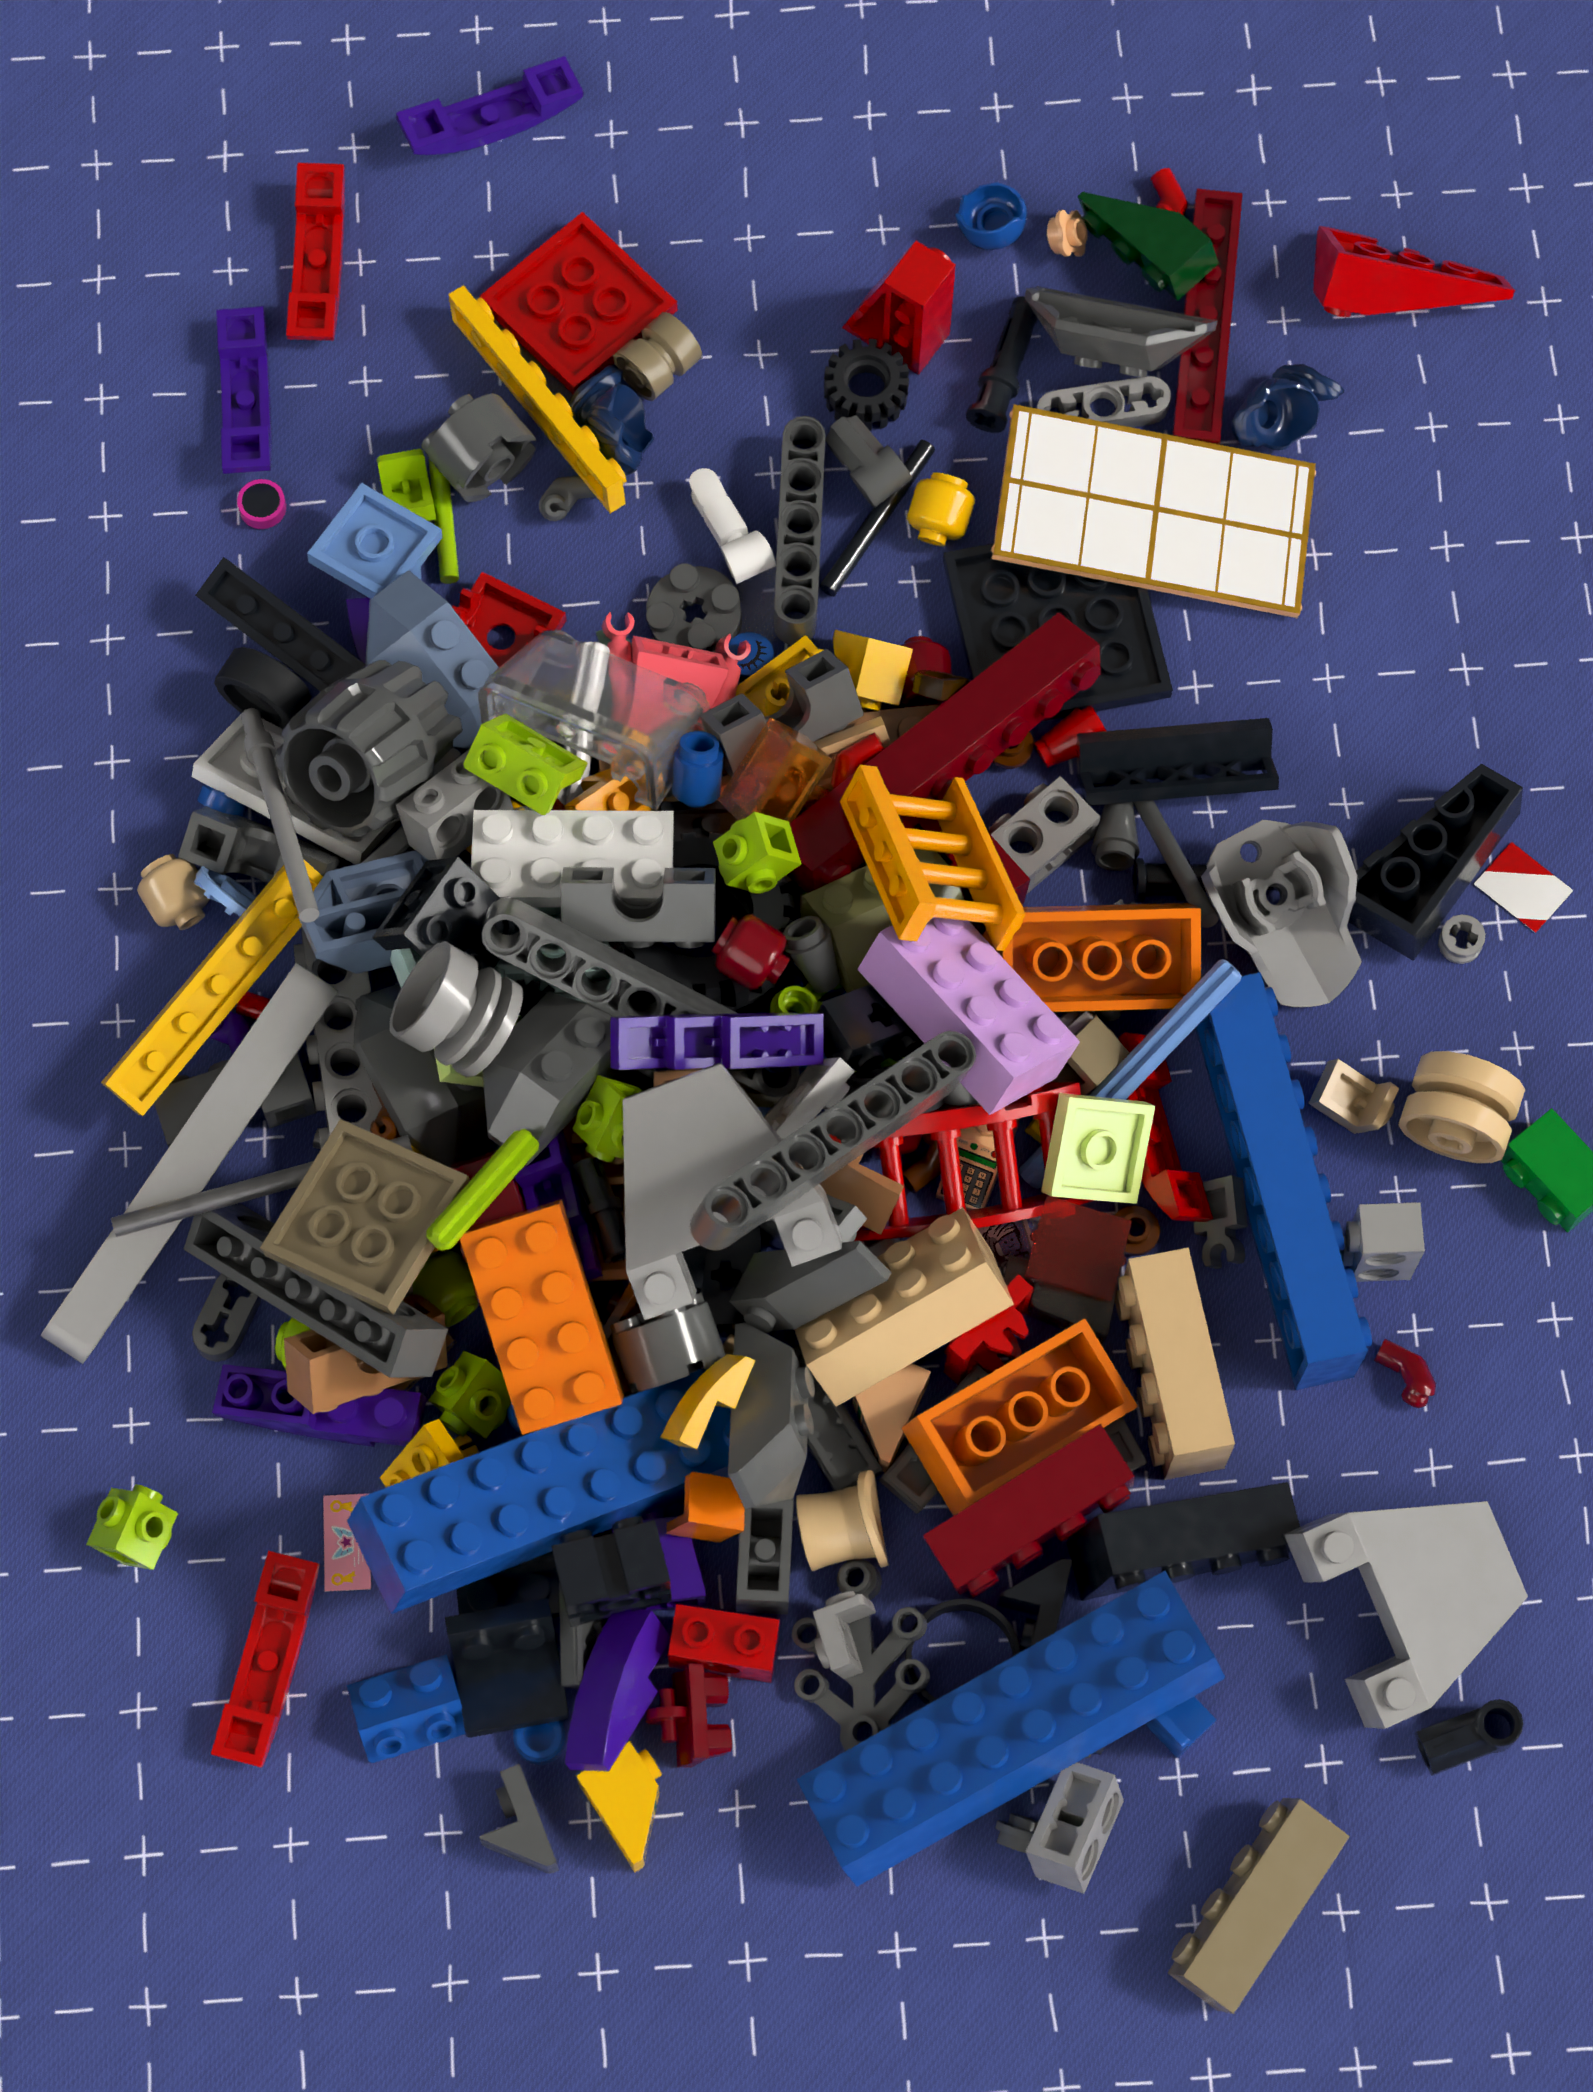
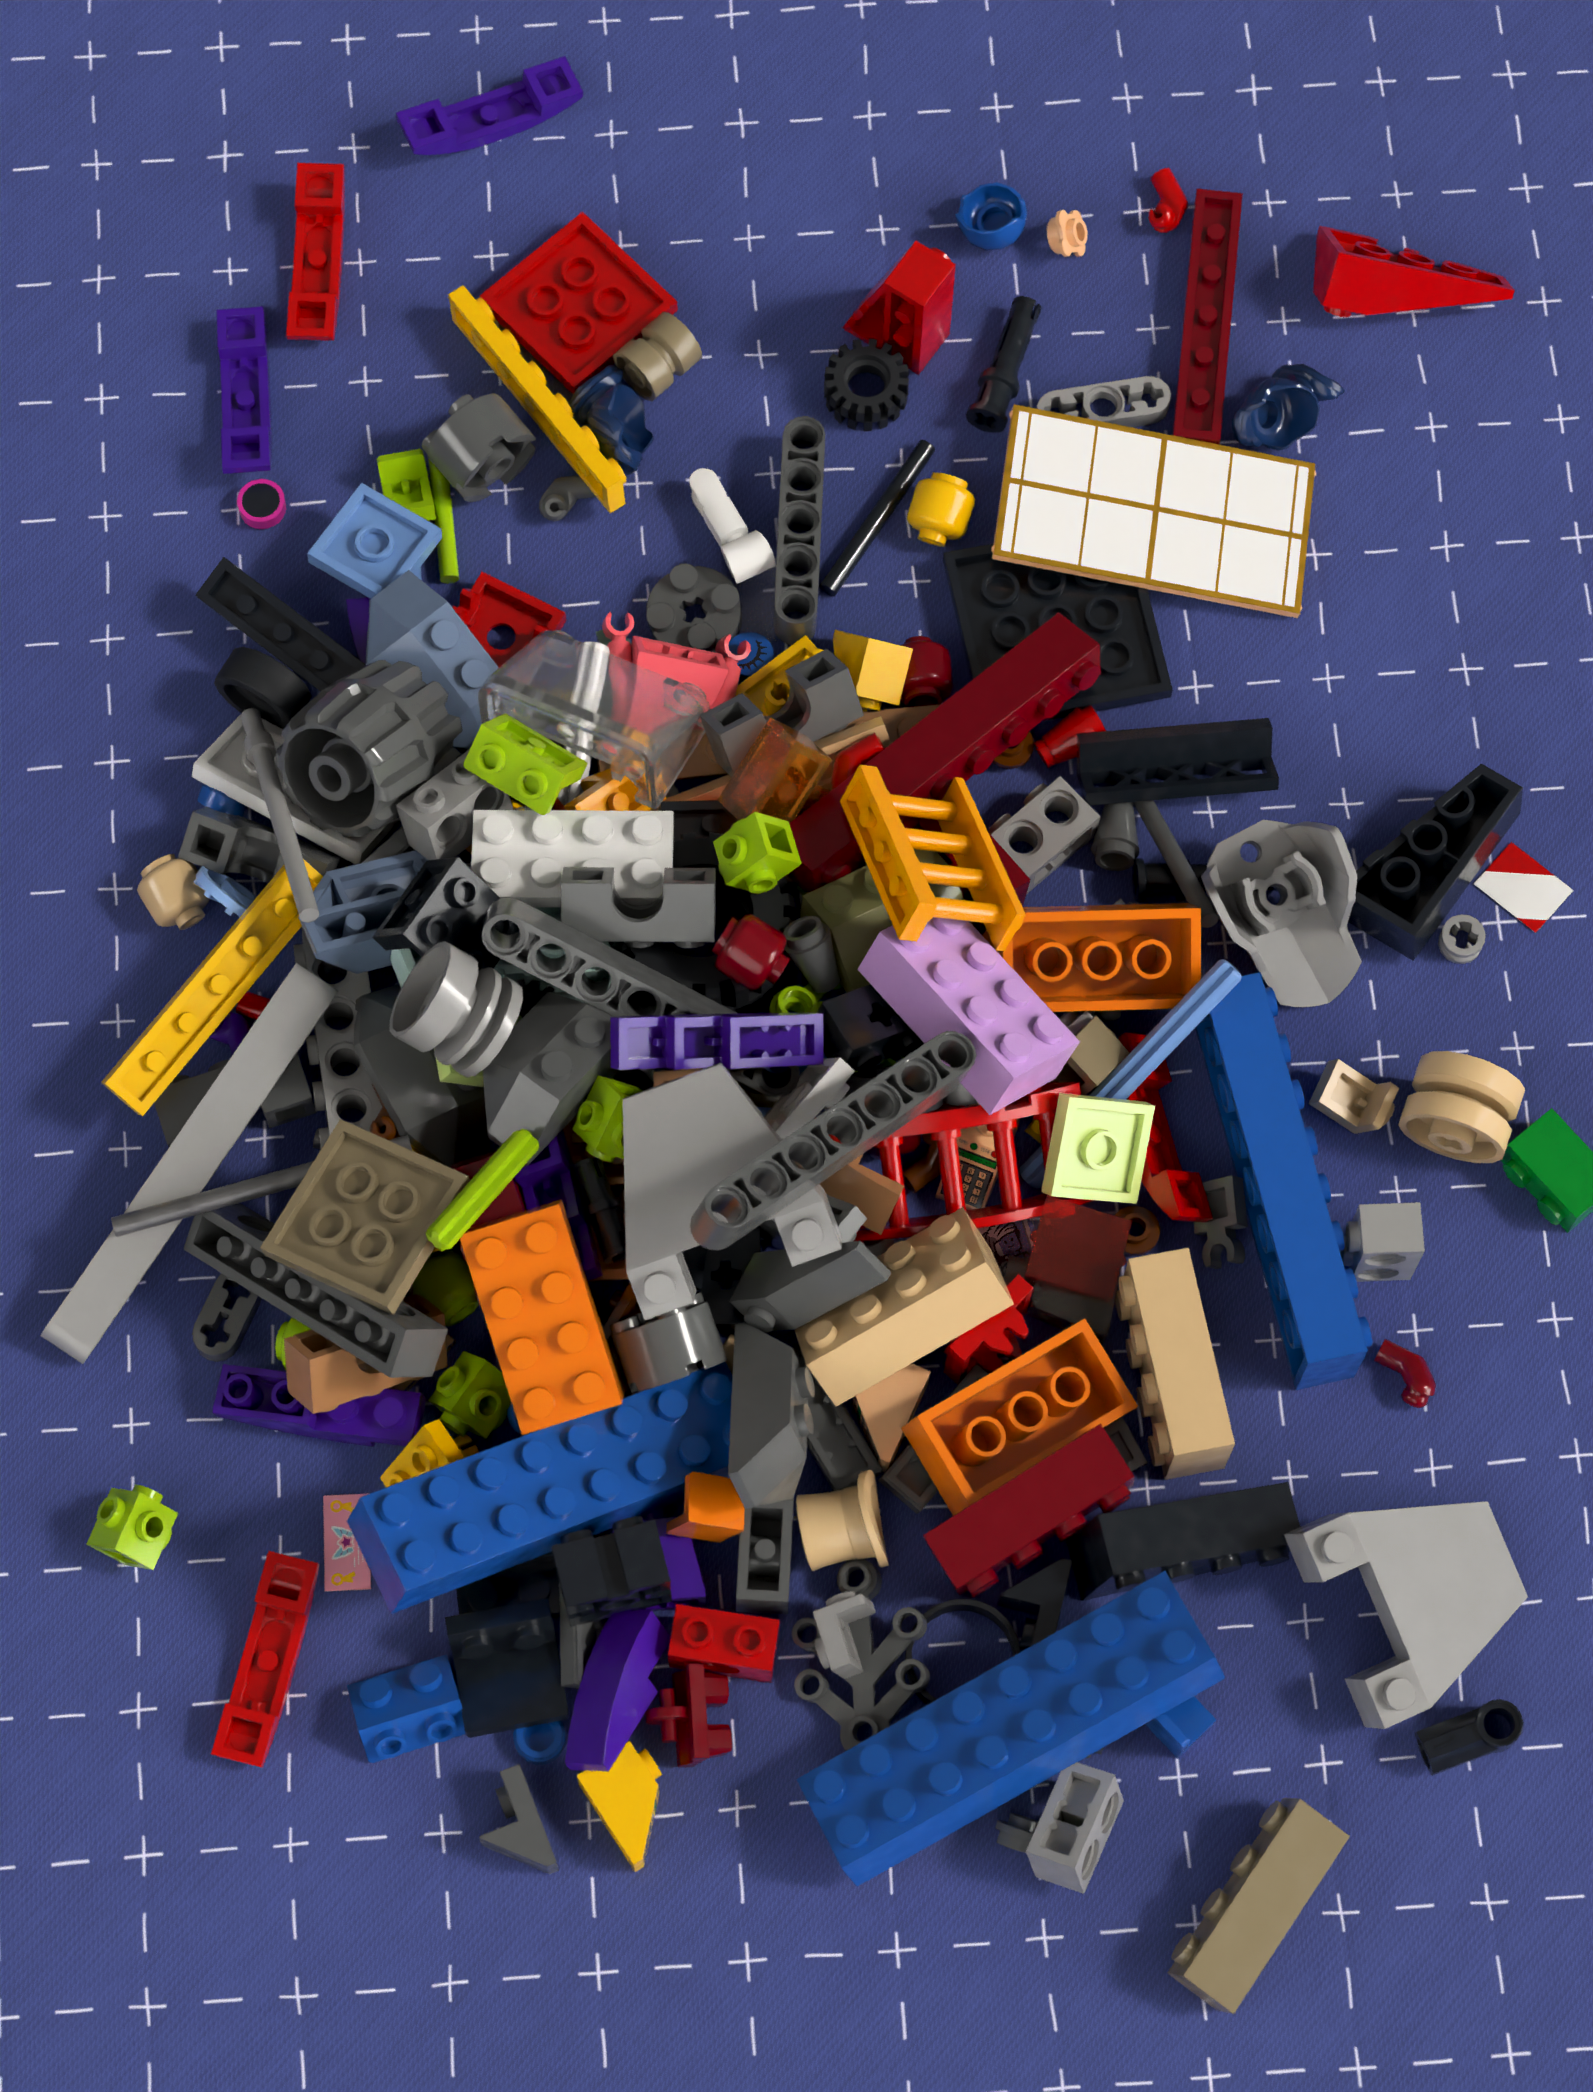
yellow slope [660,1354,755,1449] -> none
blue brick [672,731,724,808] -> none
dark grey piece [825,415,913,508] -> none
dark brown tile [912,670,970,701] -> none
dark grey wedge [1025,286,1218,377] -> none
dark green slope [1077,192,1219,301] -> none

